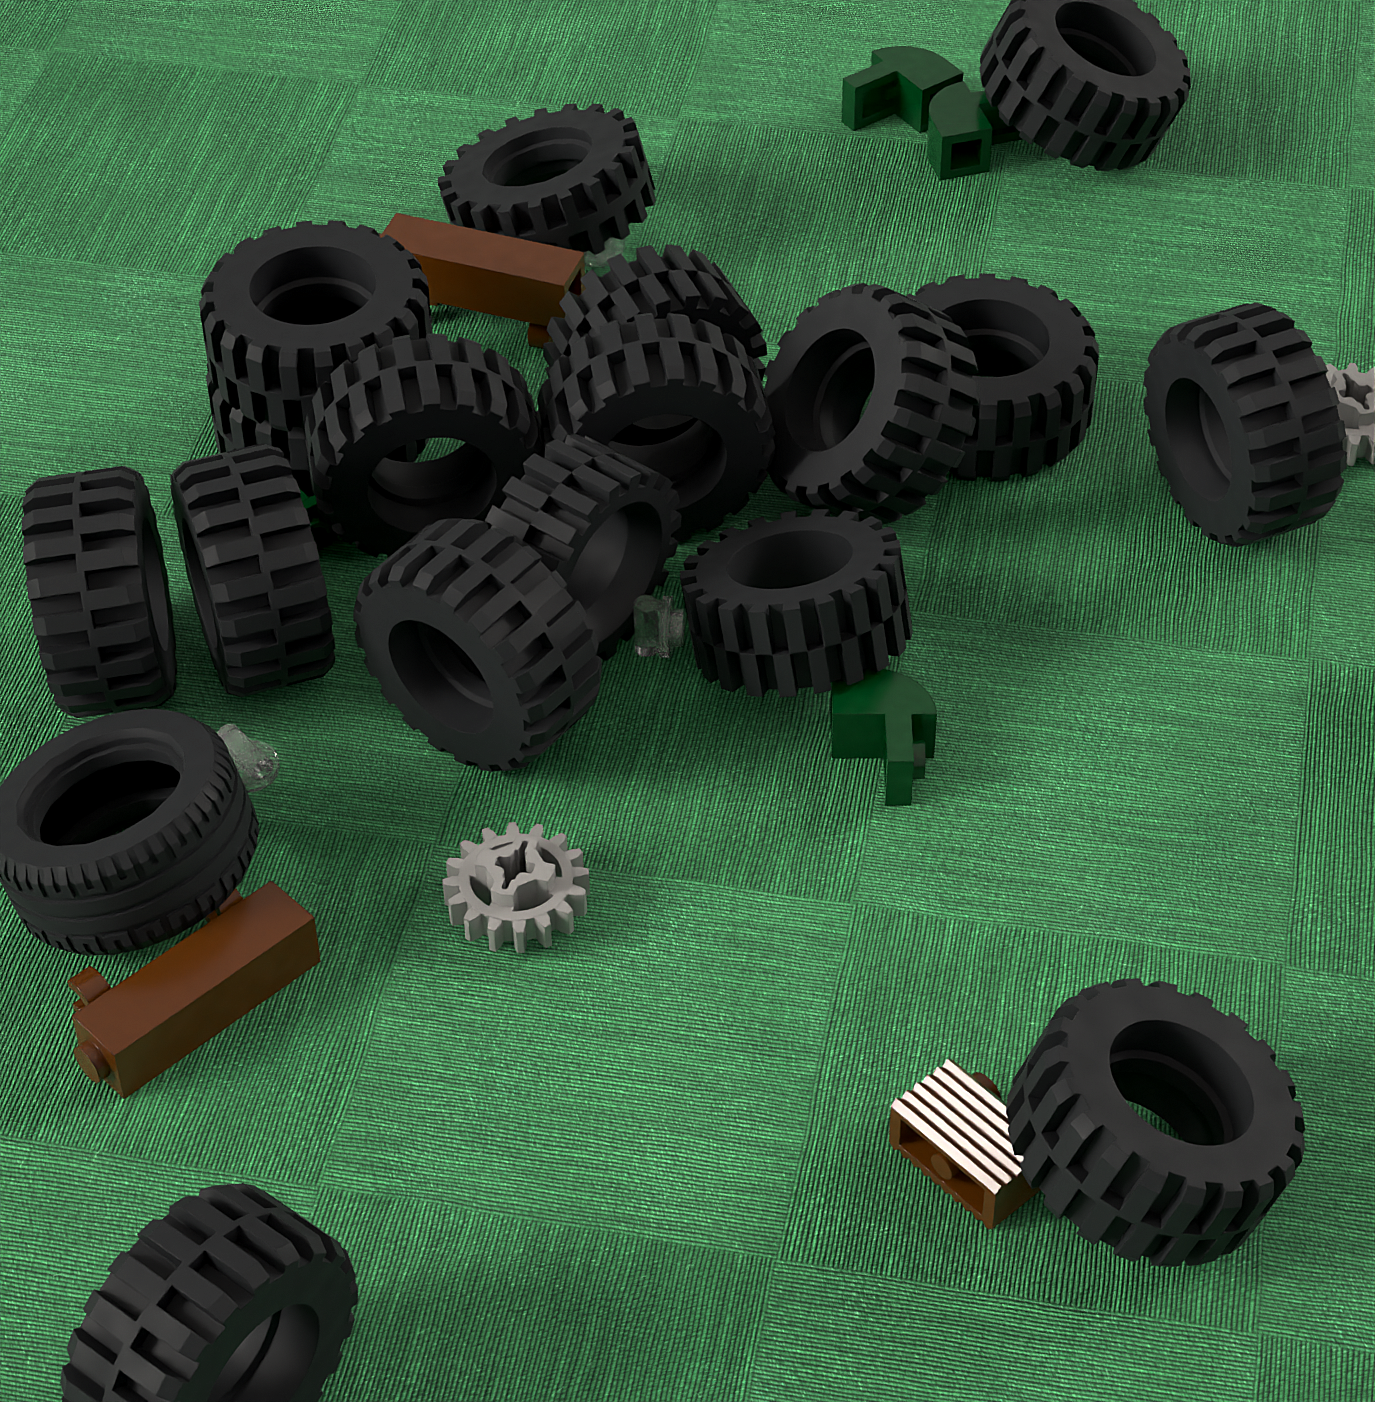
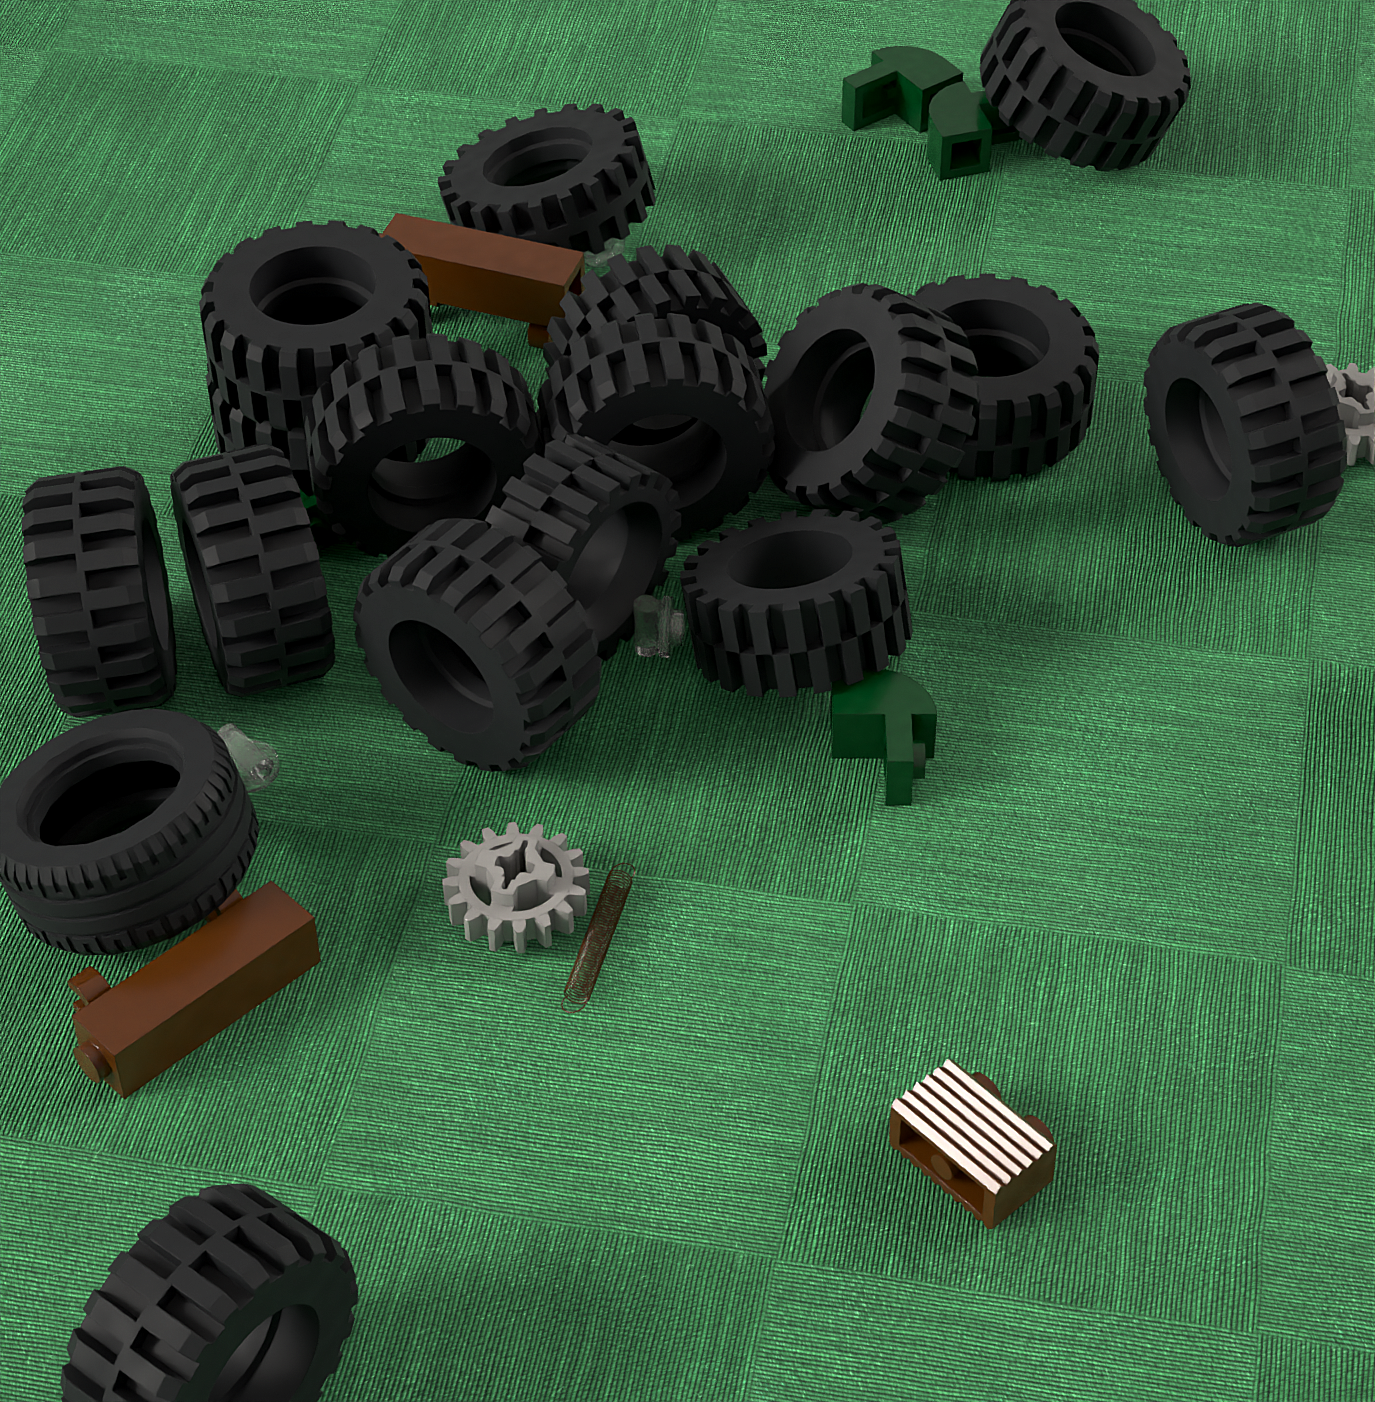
black tyre [1006,978,1305,1267] -> none
none -> reddish brown piece [561,863,636,1013]

